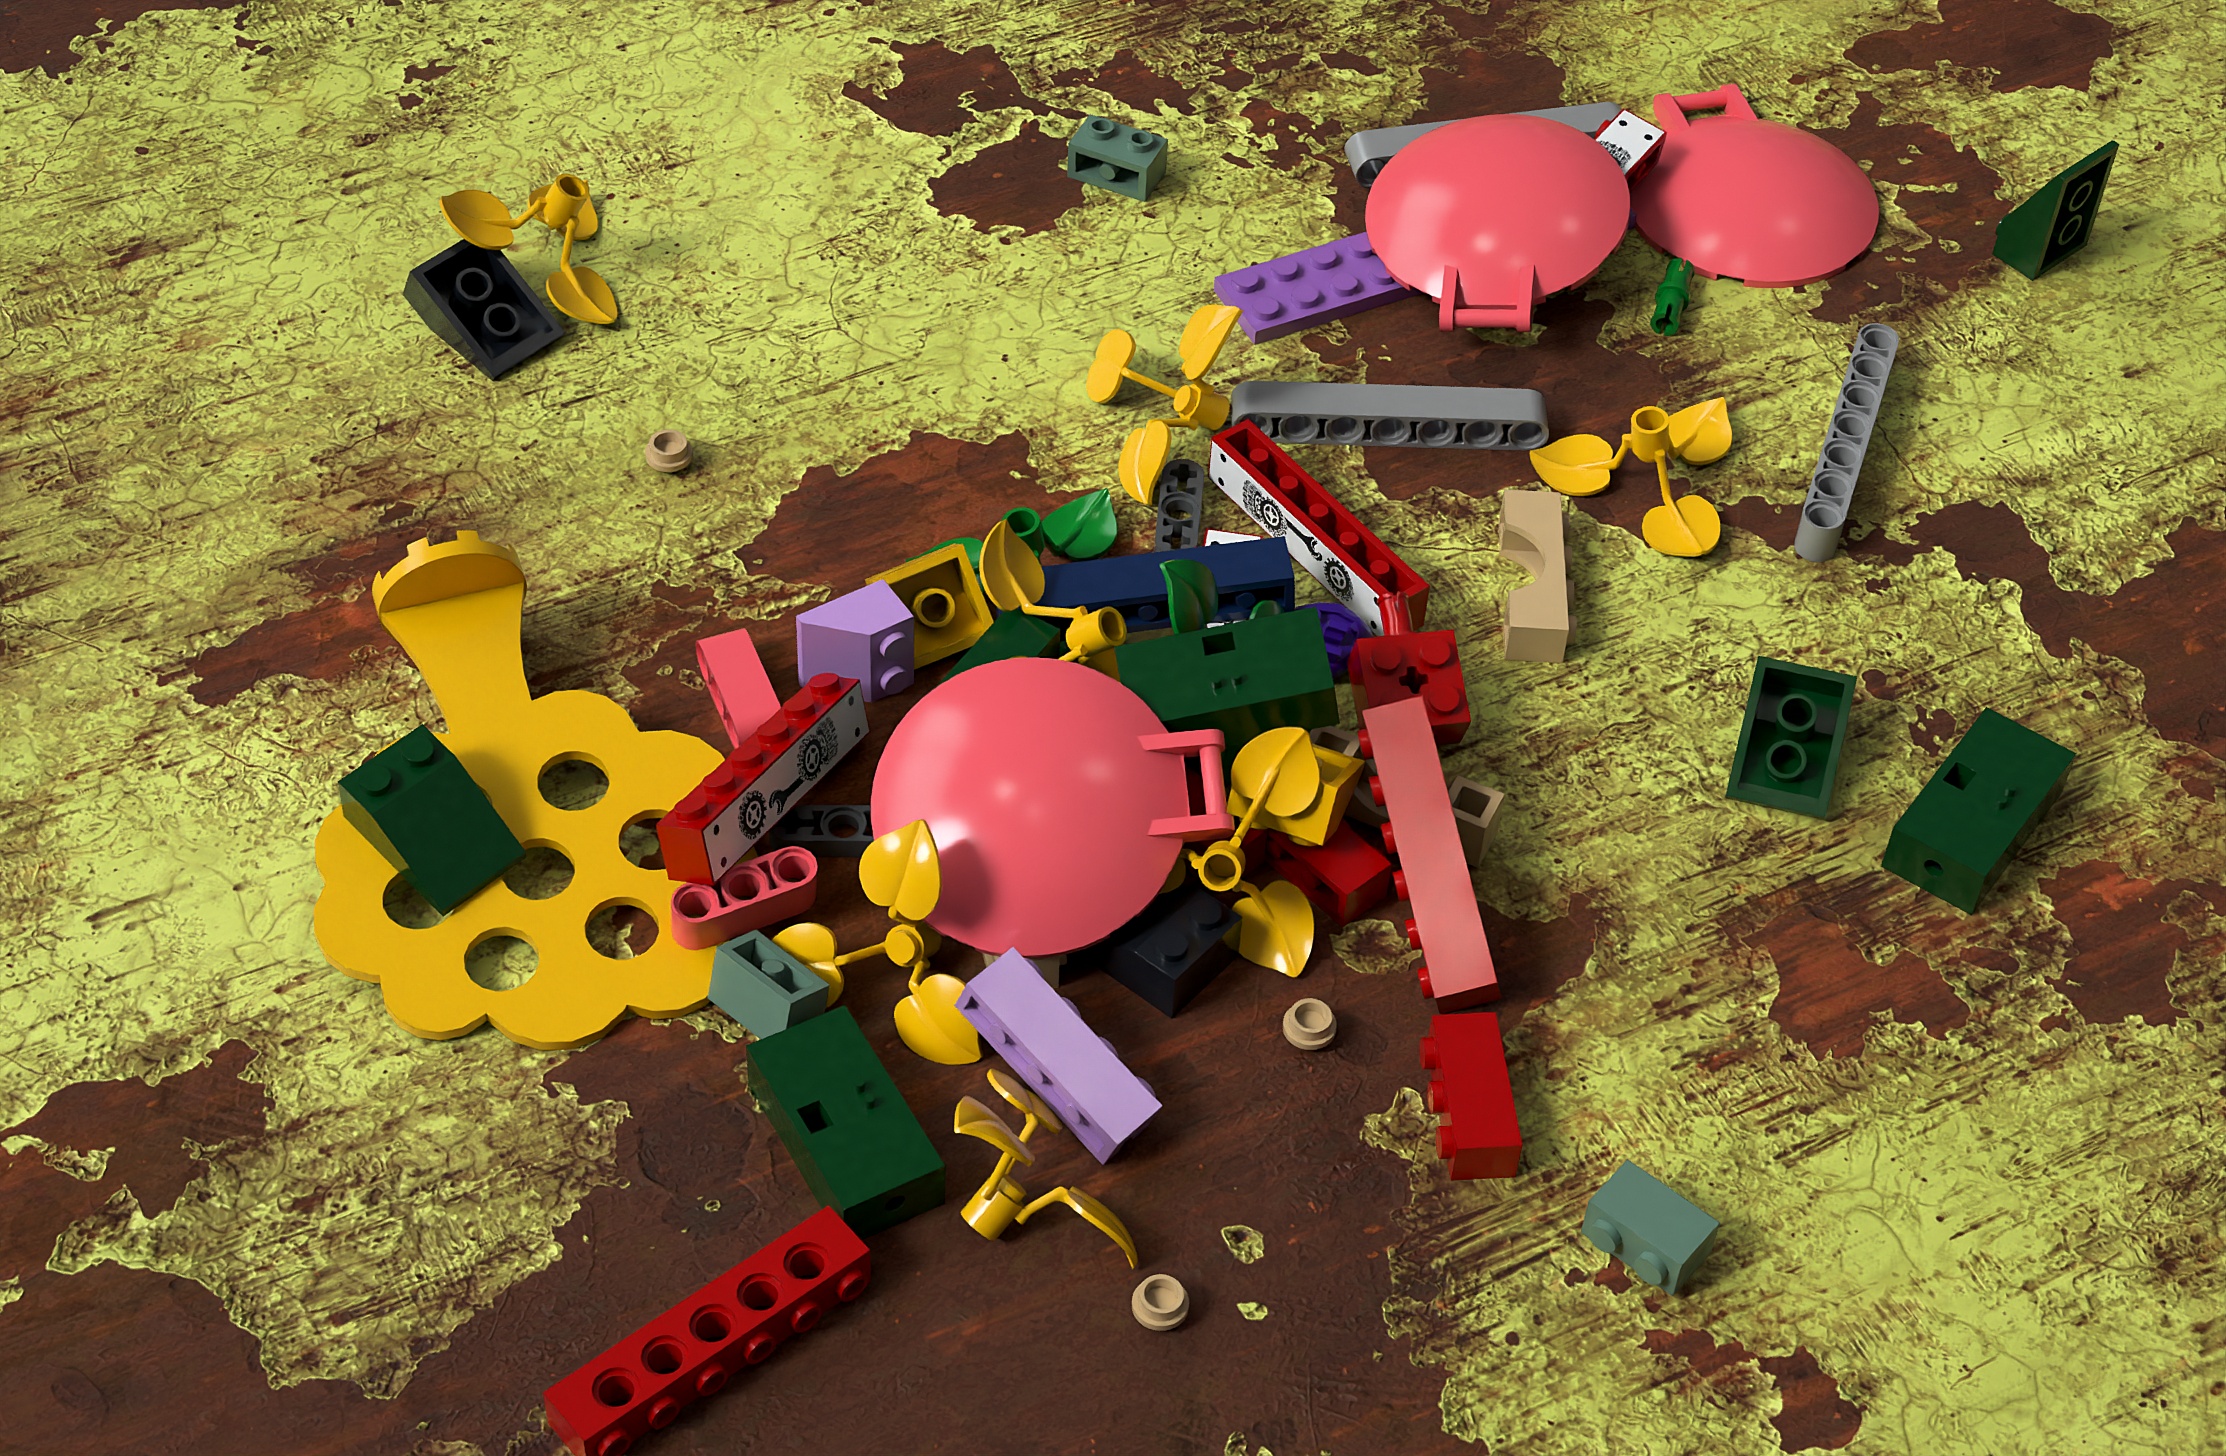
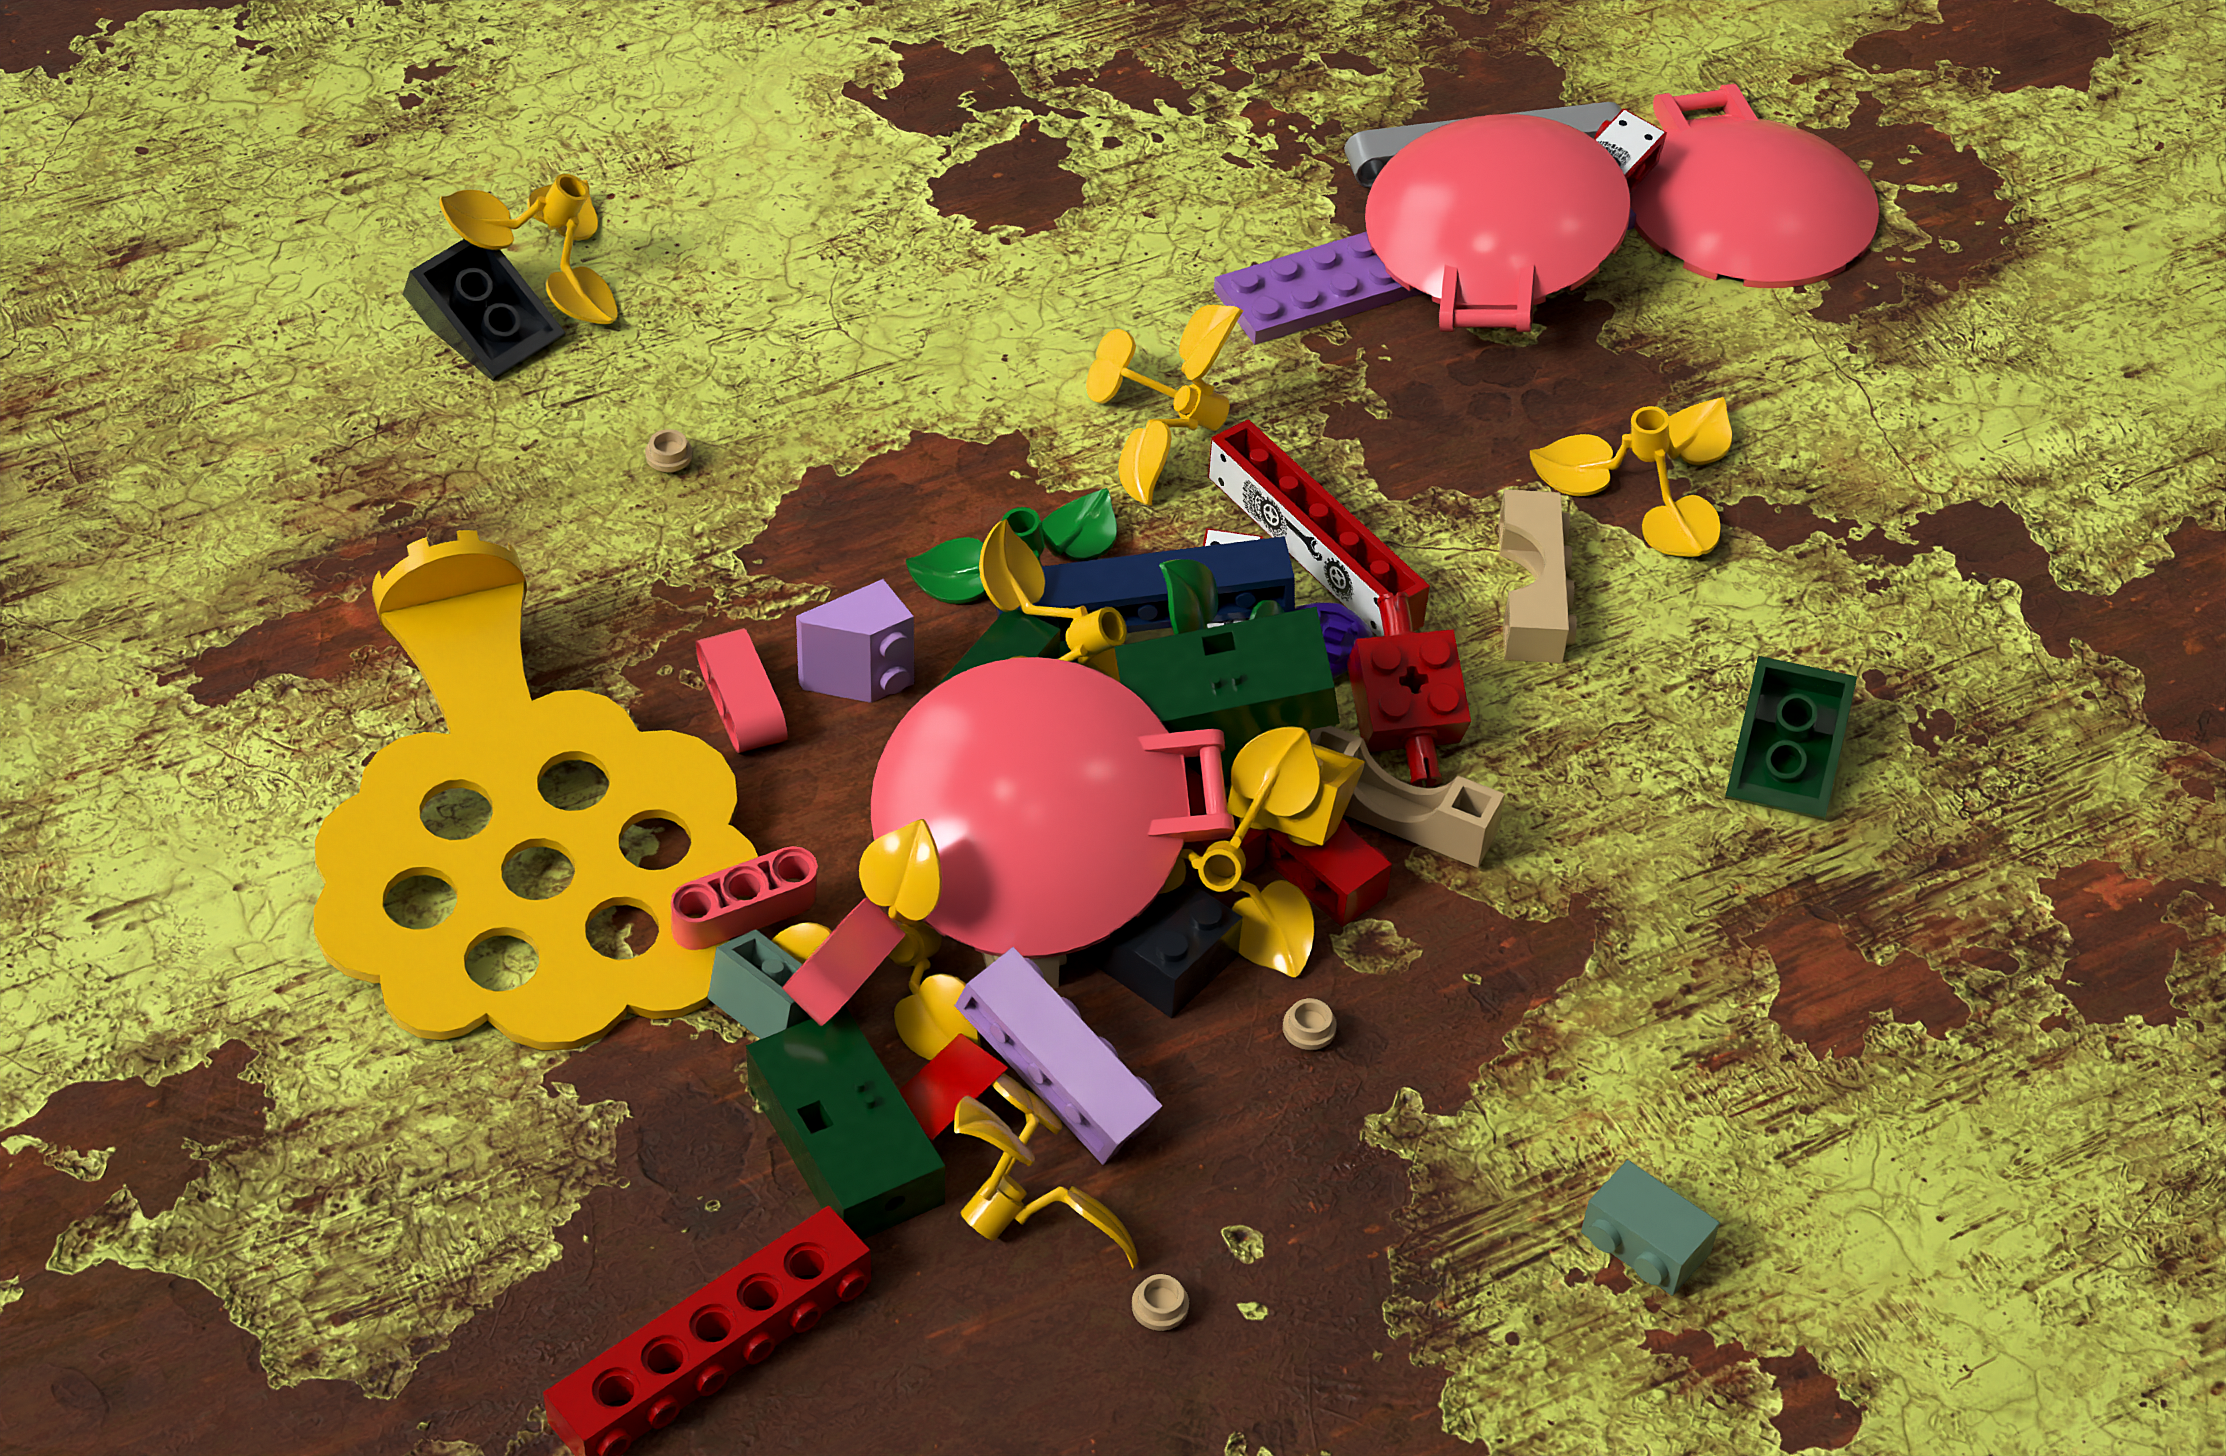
dark green slope [338,724,526,917] -> none
brick [656,673,870,886] -> none
dark grey beam [769,805,874,857] -> none
yellow slope [865,544,994,670] -> none
sand green brick [1067,114,1168,202] -> none
dark grey beam [1154,459,1204,552] -> none
light grey beam [1231,381,1549,451] -> none
brick [1357,695,1502,1014] -> none
red brick [1419,1012,1523,1181] -> none
green pin [1650,258,1695,336] -> none
light grey beam [1794,323,1899,562] -> none
dark green brick [1881,707,2077,915] -> none
dark green slope [1992,140,2119,281] -> none
none -> coral beam [782,897,906,1026]
none -> red sticker [899,1033,1008,1141]

